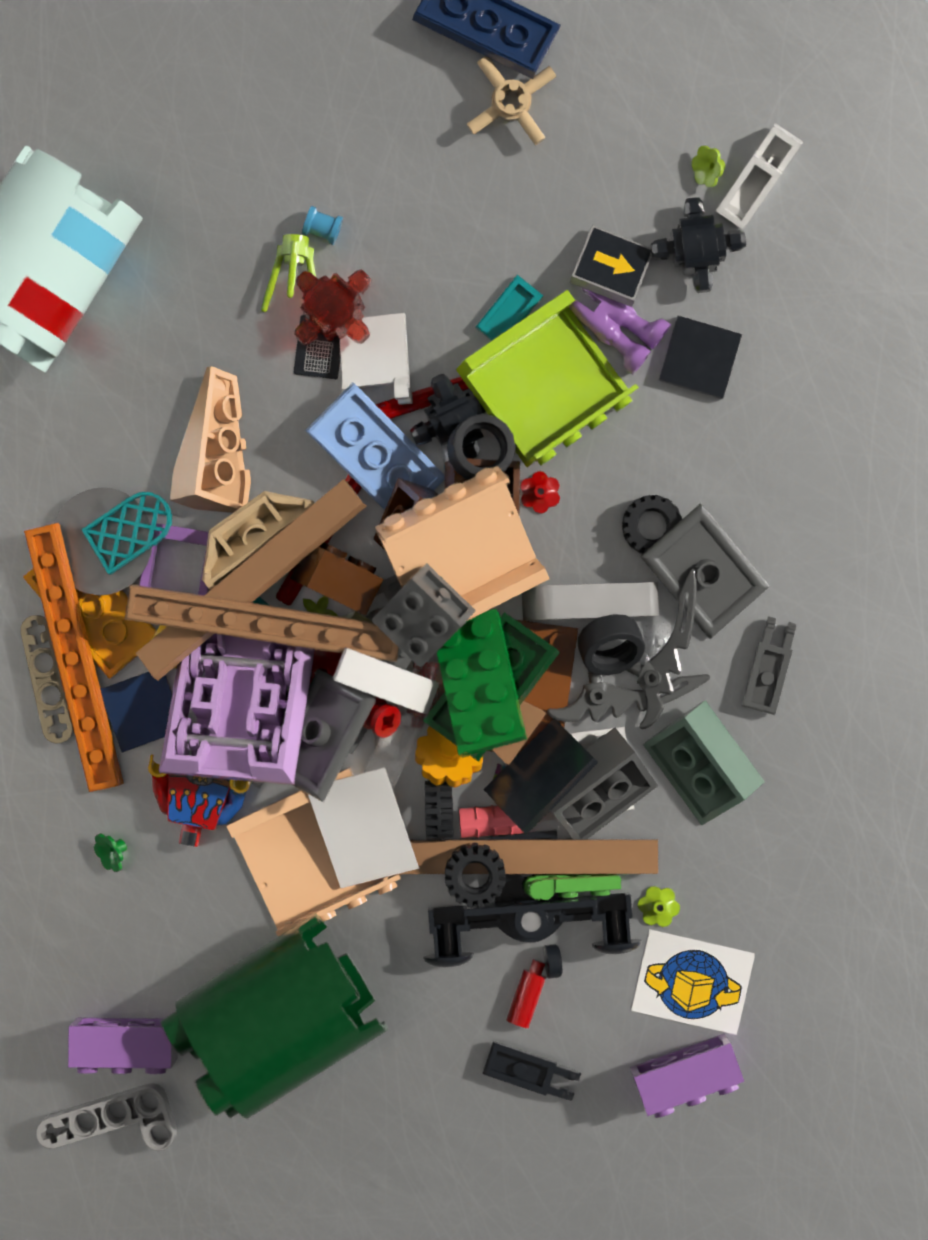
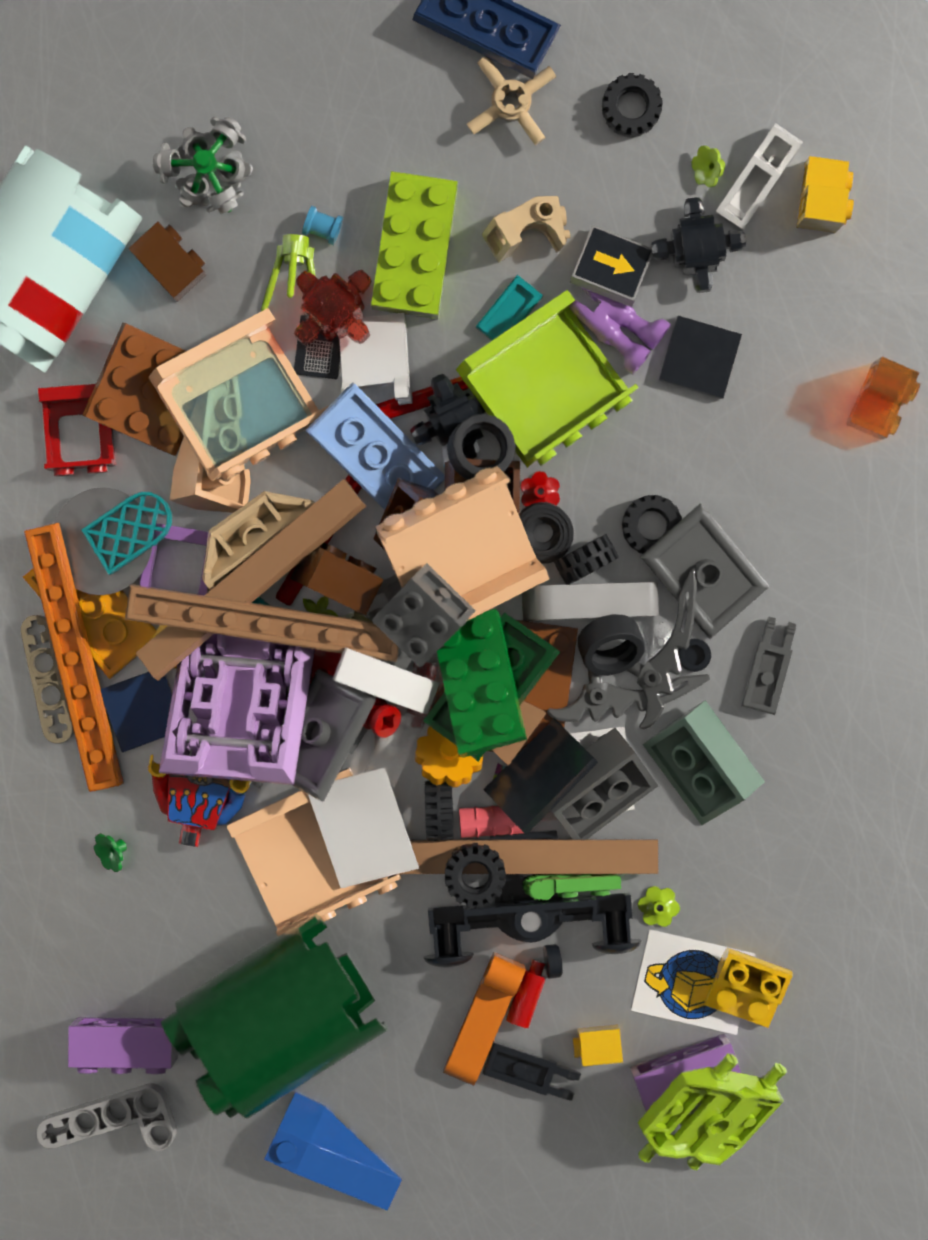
none -> red window [38,384,116,476]
none -> dark orange plate [82,322,197,457]
none -> reddish brown brick [128,222,206,302]
none -> clear light blue panel [149,308,328,482]
none -> light grey plant [153,117,253,214]
none -> blue wedge [264,1091,402,1211]
none -> lime brick [371,171,458,319]
none -> orange beam [443,952,526,1086]
none -> tan tile [482,196,570,263]
none -> black tyre [520,502,574,564]
none -> black tyre [554,534,619,585]
none -> yellow brick [572,1024,623,1066]
none -> black tyre [602,73,663,137]
none -> lime piece [638,1053,787,1171]
none -> black tile [677,638,711,672]
none -> yellow brick [705,947,793,1028]
none -> yellow brick [796,156,854,233]
none -> clear orange brick [846,356,921,440]

